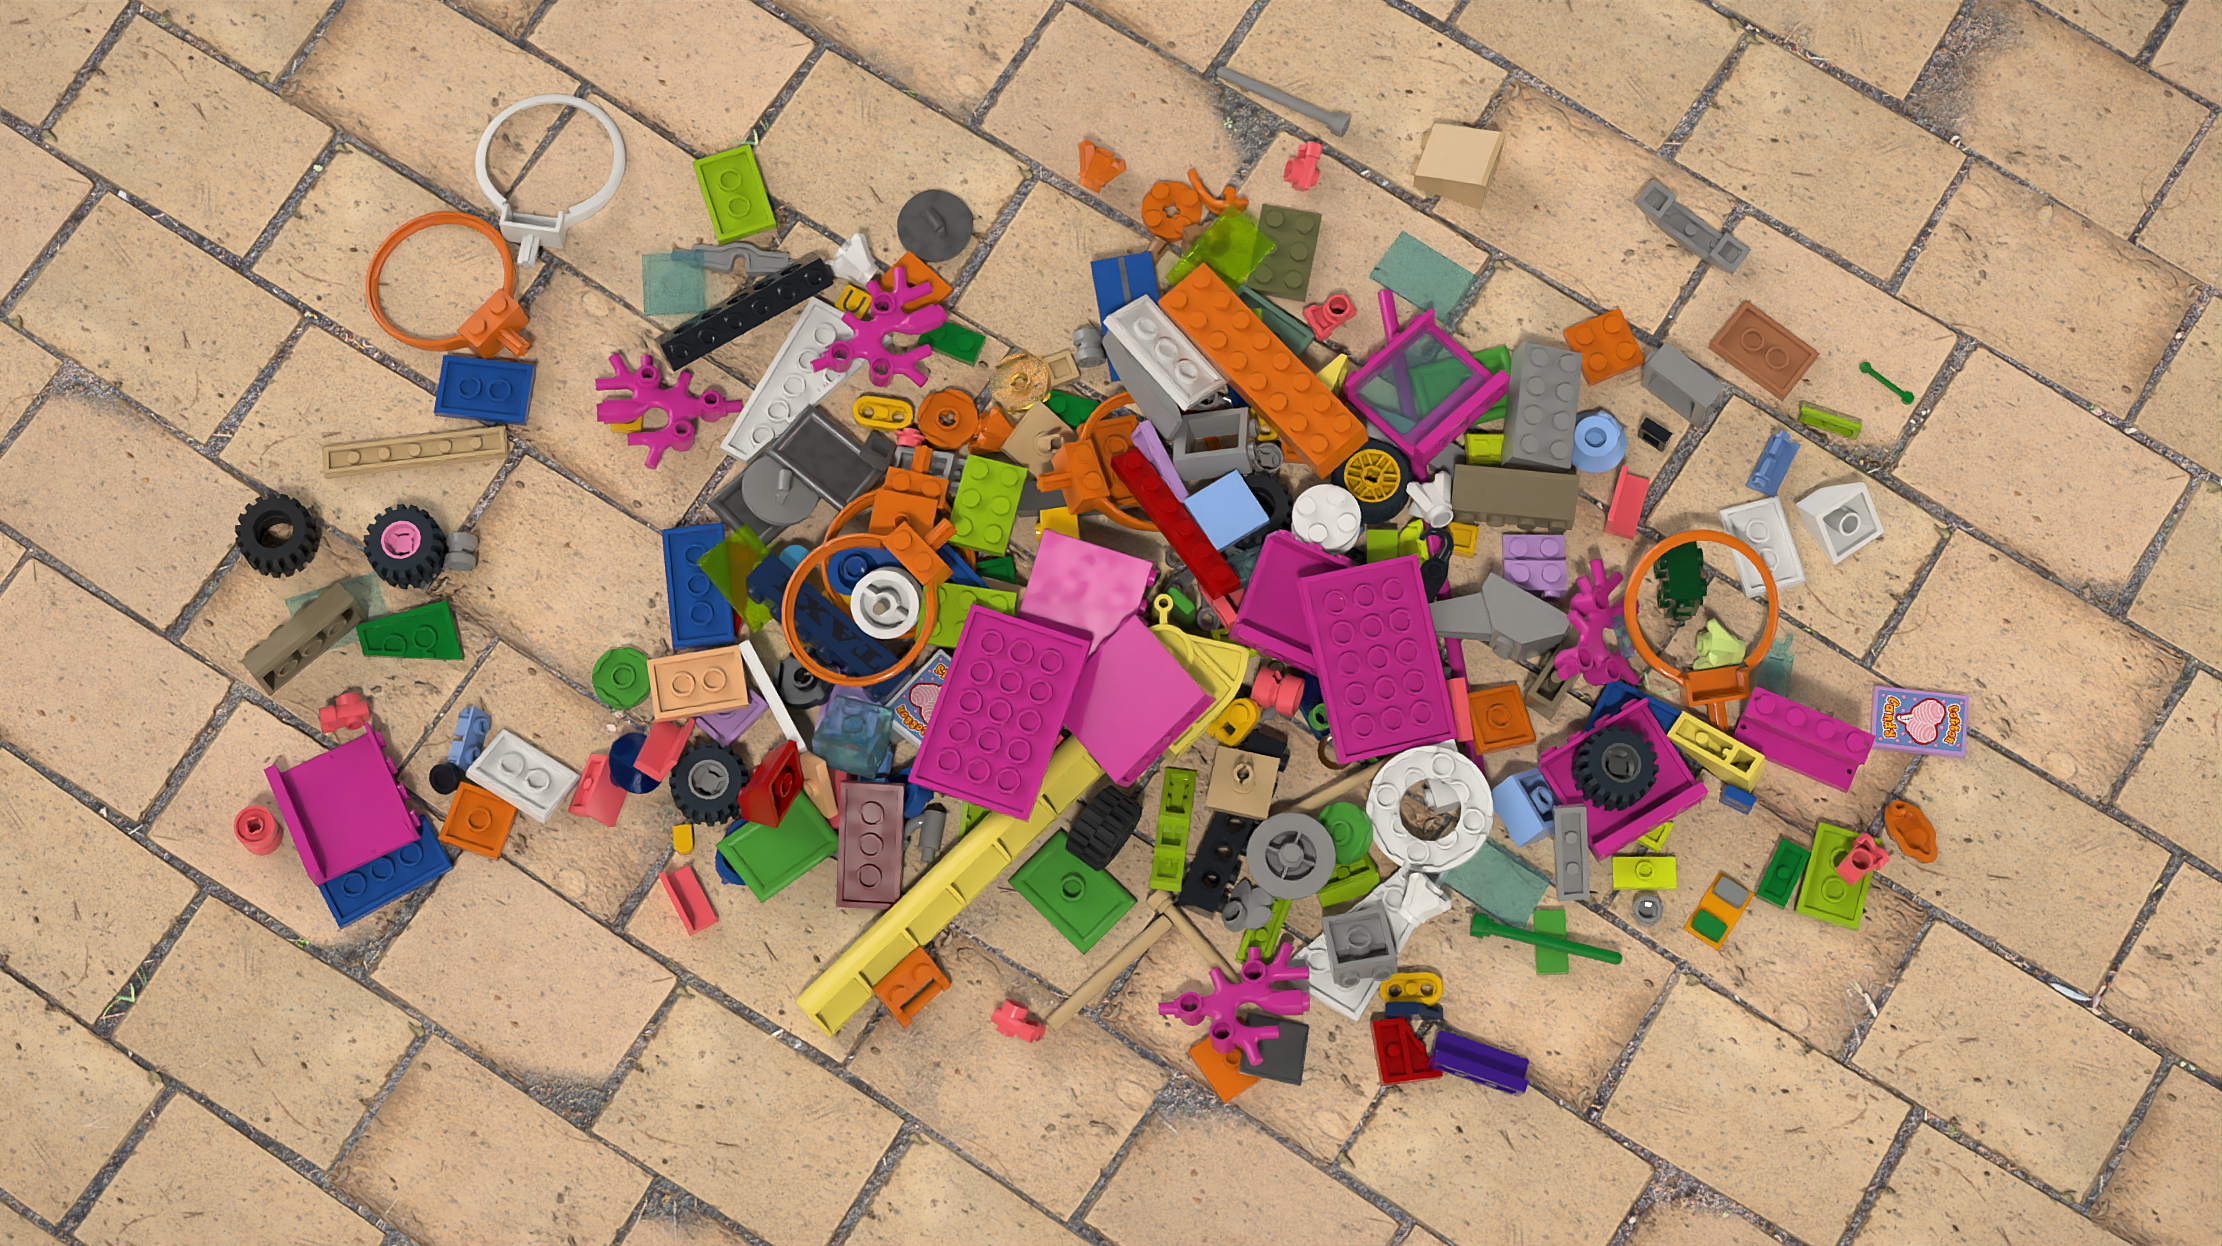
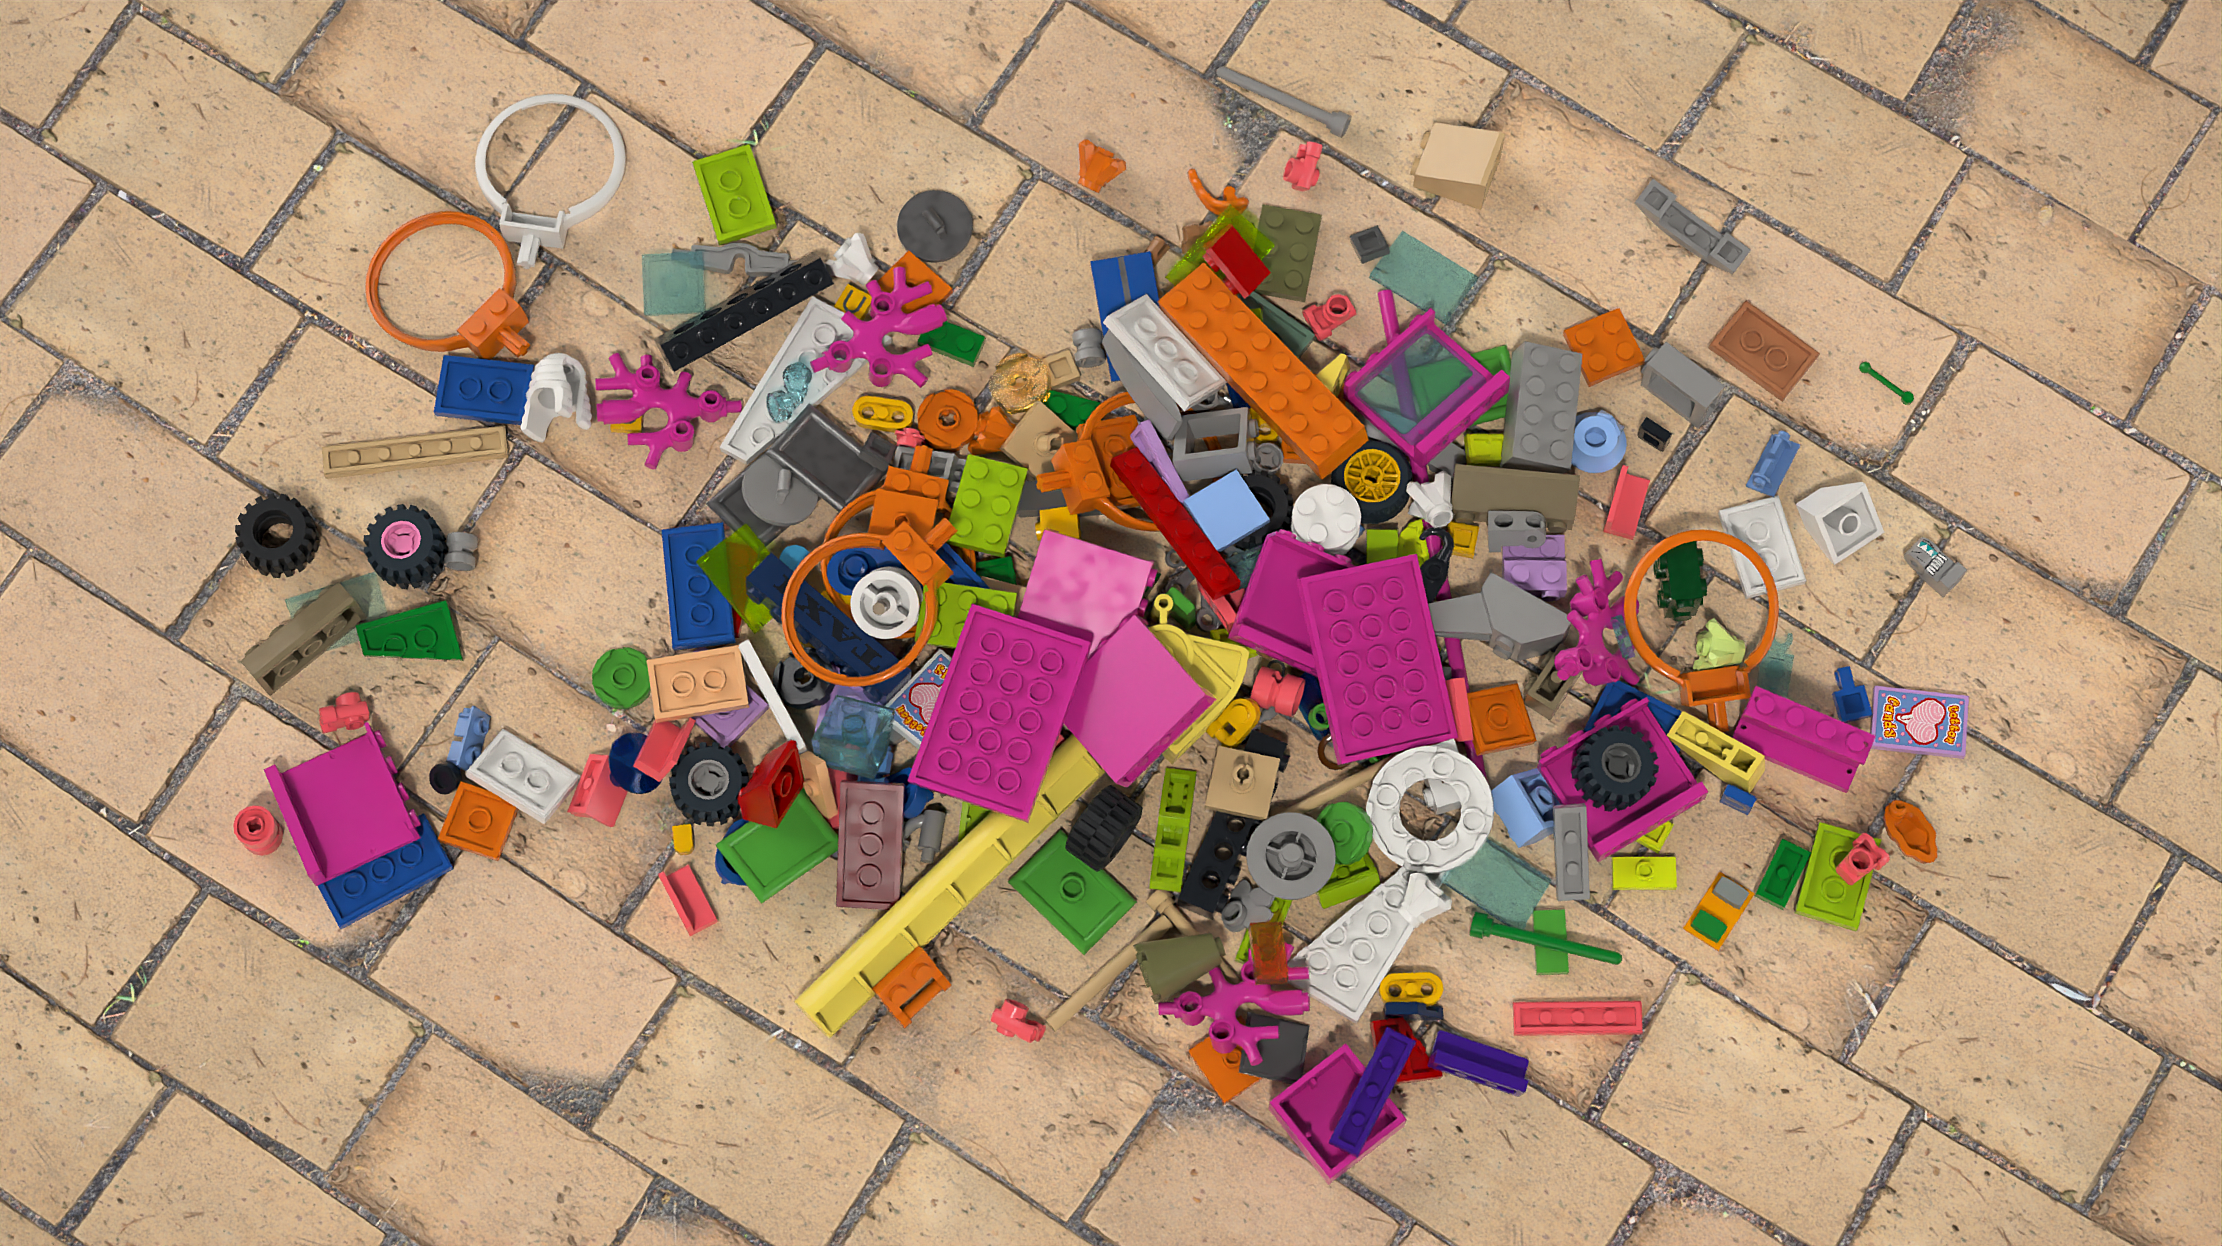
orange plate [1141,182,1202,242] -> none
light grey plate [1321,907,1397,987] -> none
light grey tile [1631,894,1663,928] -> none
lime slope [1797,401,1863,440] -> none
none -> white hair [521,353,592,443]
none -> clear light blue arm [766,362,812,423]
none -> olive cone [1133,933,1226,1004]
none -> red slope [1202,223,1271,299]
none -> clear orange plate [1248,922,1289,985]
none -> dark pink container [1268,1043,1407,1185]
none -> dark purple tile [1329,1027,1416,1158]
none -> dark grey tile [1350,225,1390,264]
none -> light grey leg [1488,511,1546,552]
none -> coral tile [1512,1001,1643,1036]
none -> blue plate [1832,666,1873,723]
none -> light grey leg [1904,537,1967,598]

